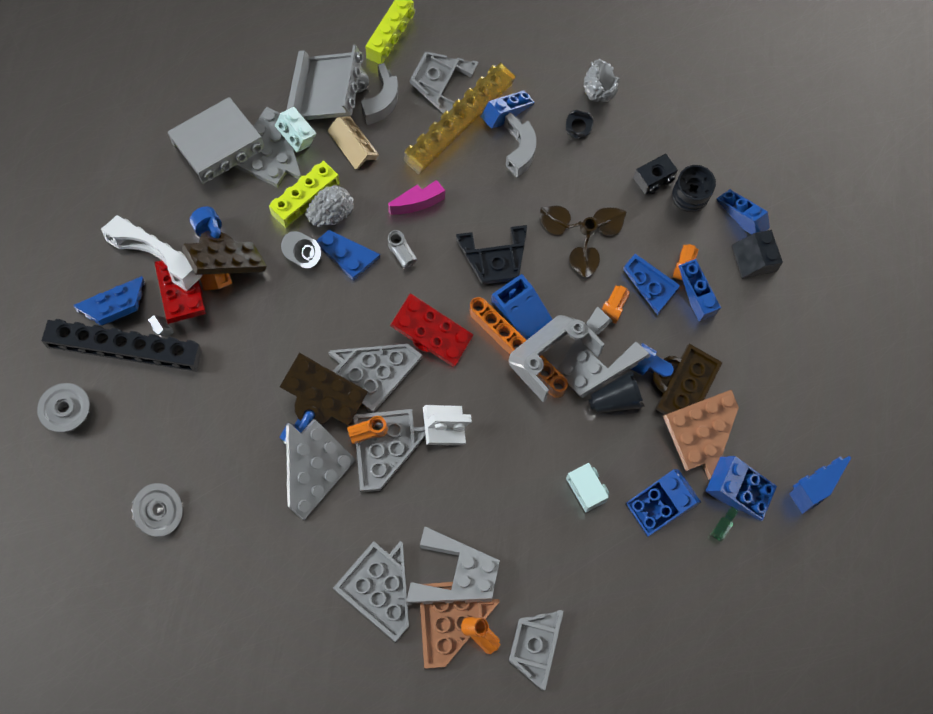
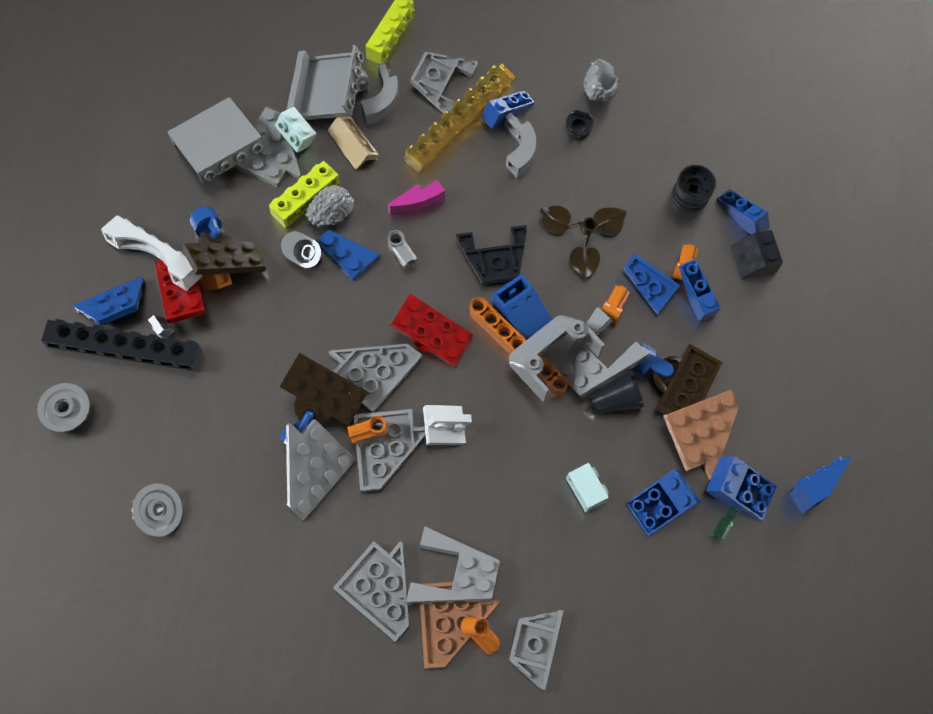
black brick [633,153,678,194] -> none

